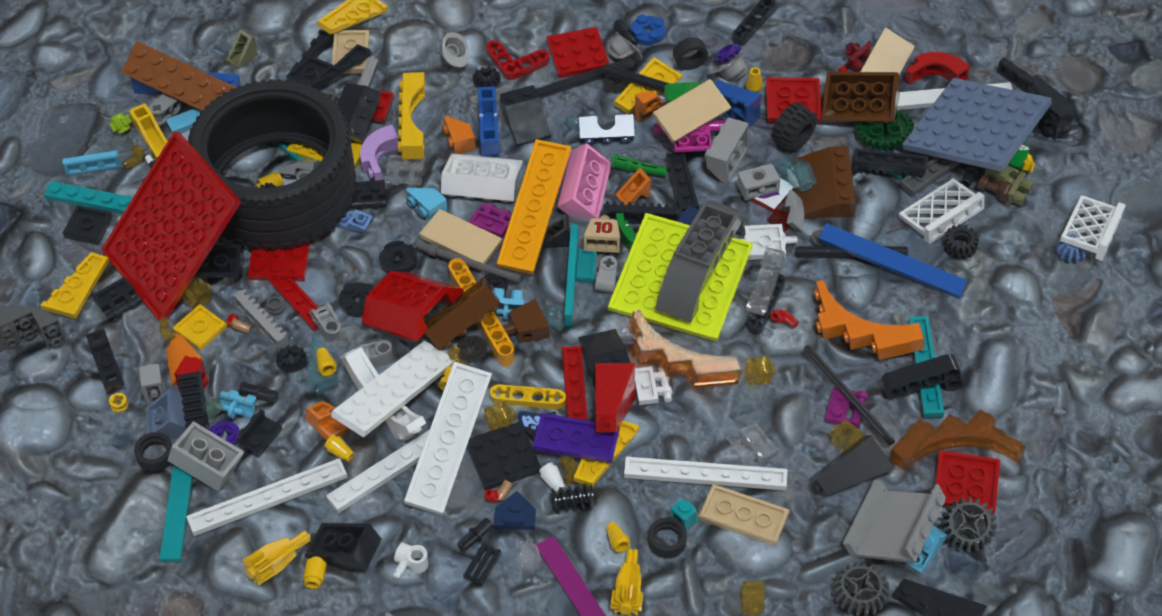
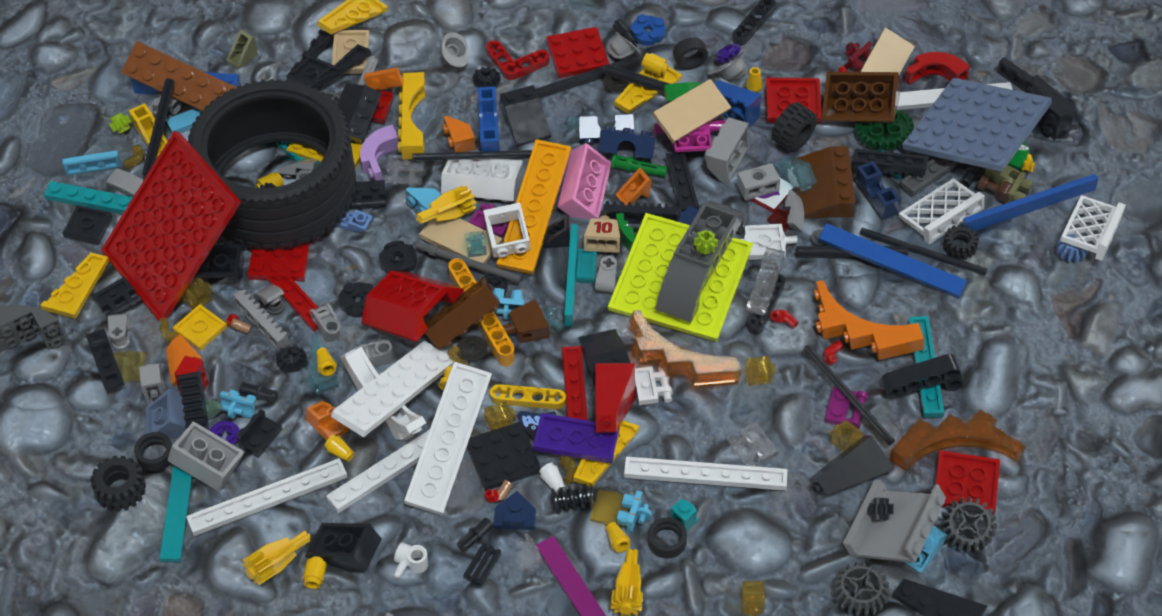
yellow bush [109,393,128,413] -> none
orange slope [635,92,666,123] -> none
tan tile [699,484,790,546] -> none
none -> black tyre [91,456,146,512]
none -> light grey slope [106,168,144,197]
none -> light grey piece [108,313,130,350]
none -> clear yellow piece [114,351,146,383]
none -> black axle [142,78,175,177]
none -> light grey slope [253,285,284,306]
none -> orange plate [364,67,404,90]
none -> black piece [412,150,532,161]
none -> yellow piece [416,185,477,224]
none -> clear light blue slope [464,231,487,258]
none -> white window [483,203,531,258]
none -> clear yellow piece [590,489,629,528]
none -> dark blue arch [598,125,656,159]
none -> medium azure hips [617,491,653,533]
none -> yellow brick [641,53,669,76]
none -> lime gear [693,230,718,254]
none -> red arm [824,340,843,365]
none -> dark blue arch [855,161,901,220]
none -> black piece [860,227,988,275]
none -> black gear [869,497,894,520]
none -> blue tile [962,174,1099,231]

